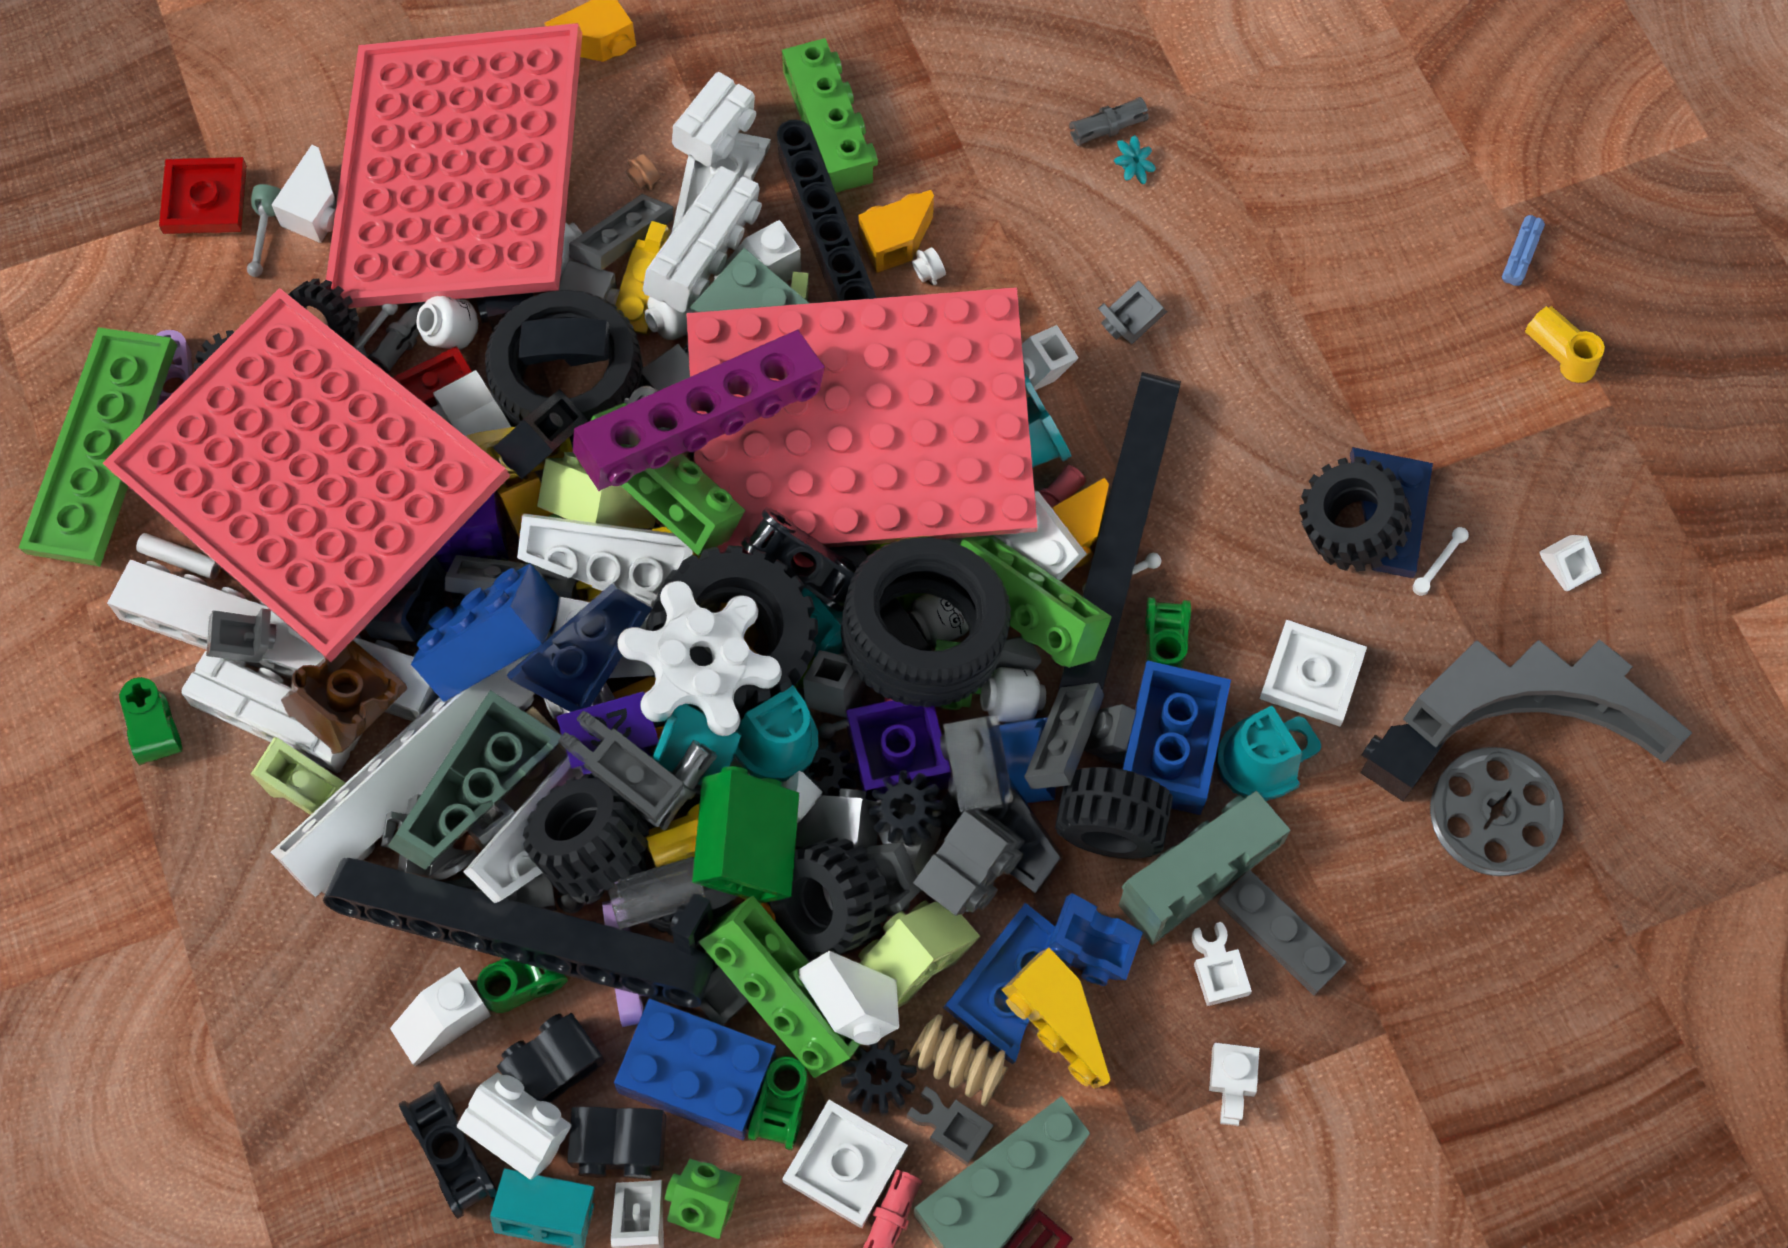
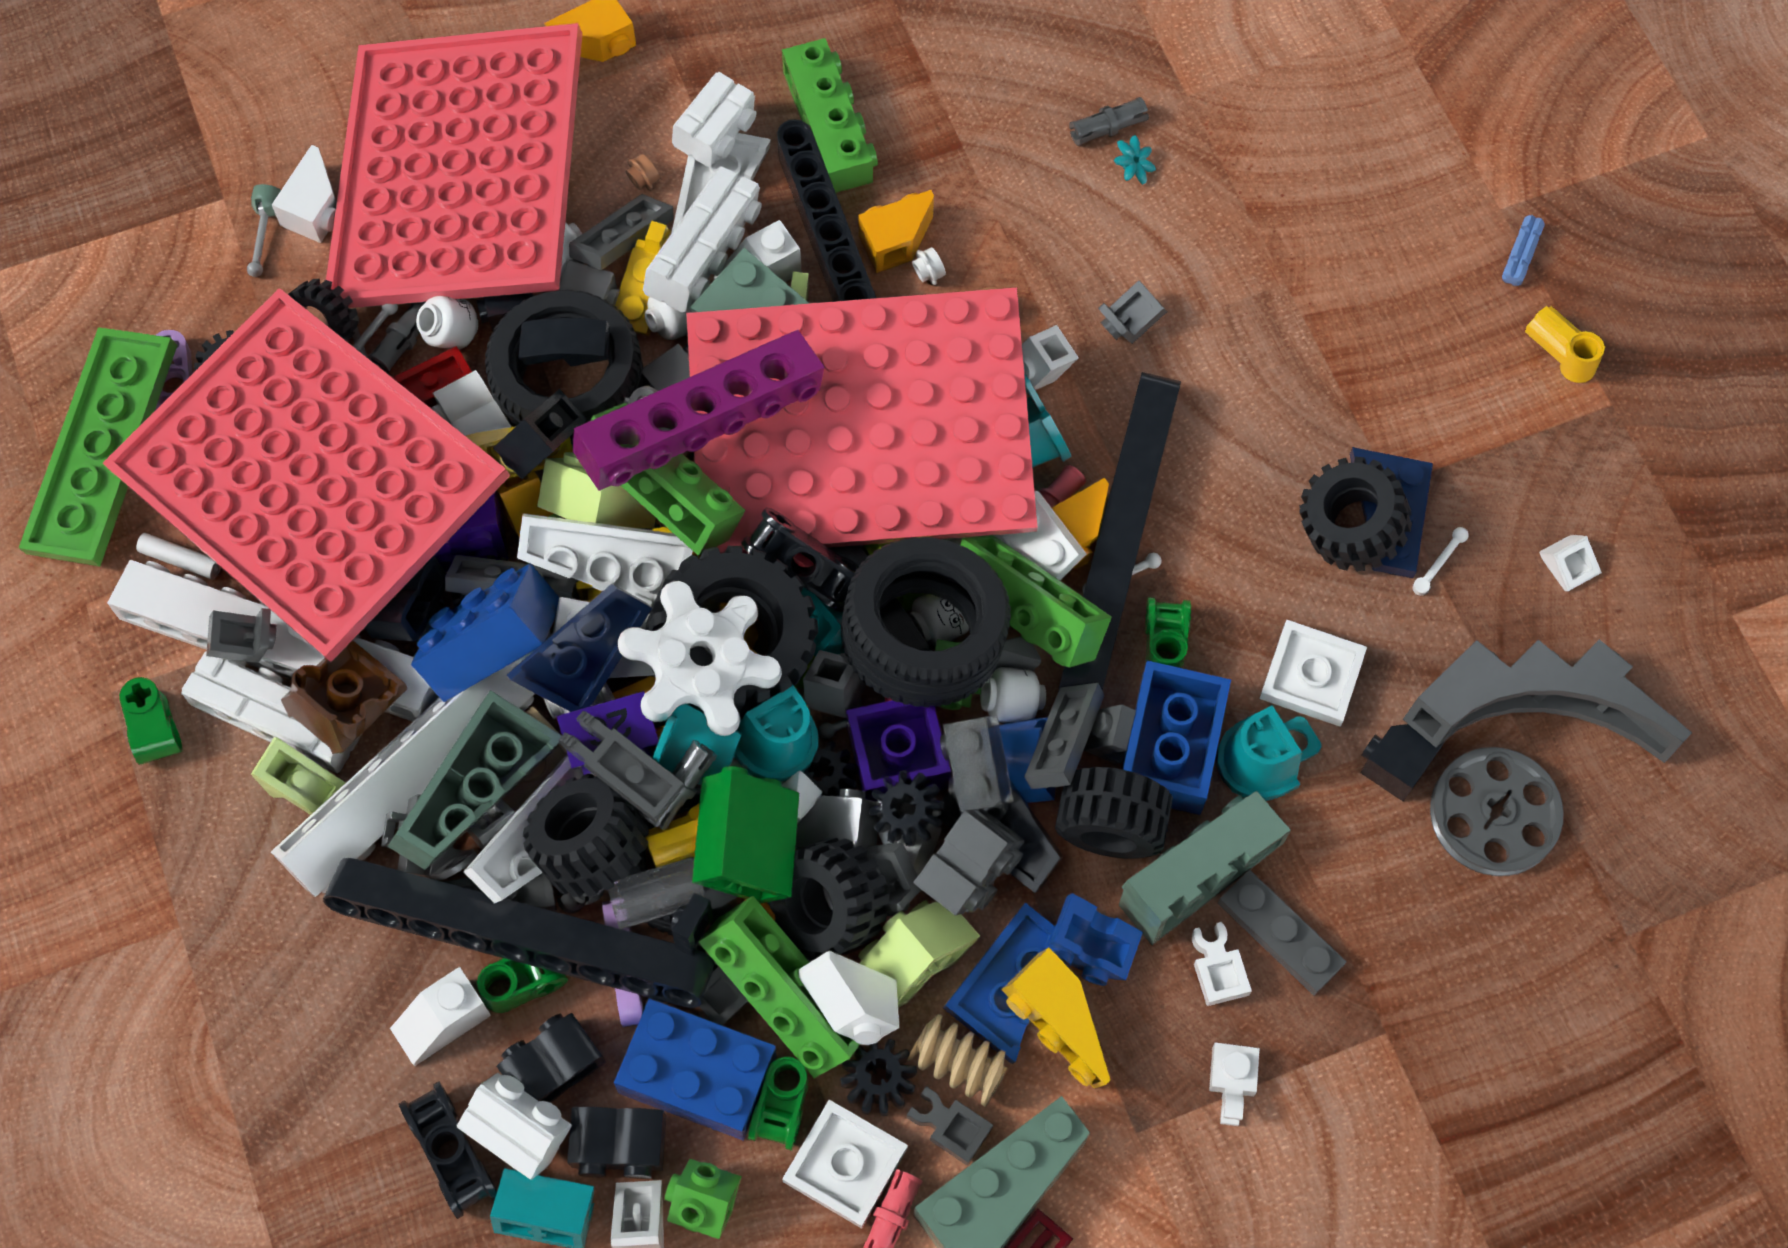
red plate [159,157,247,234] -> none

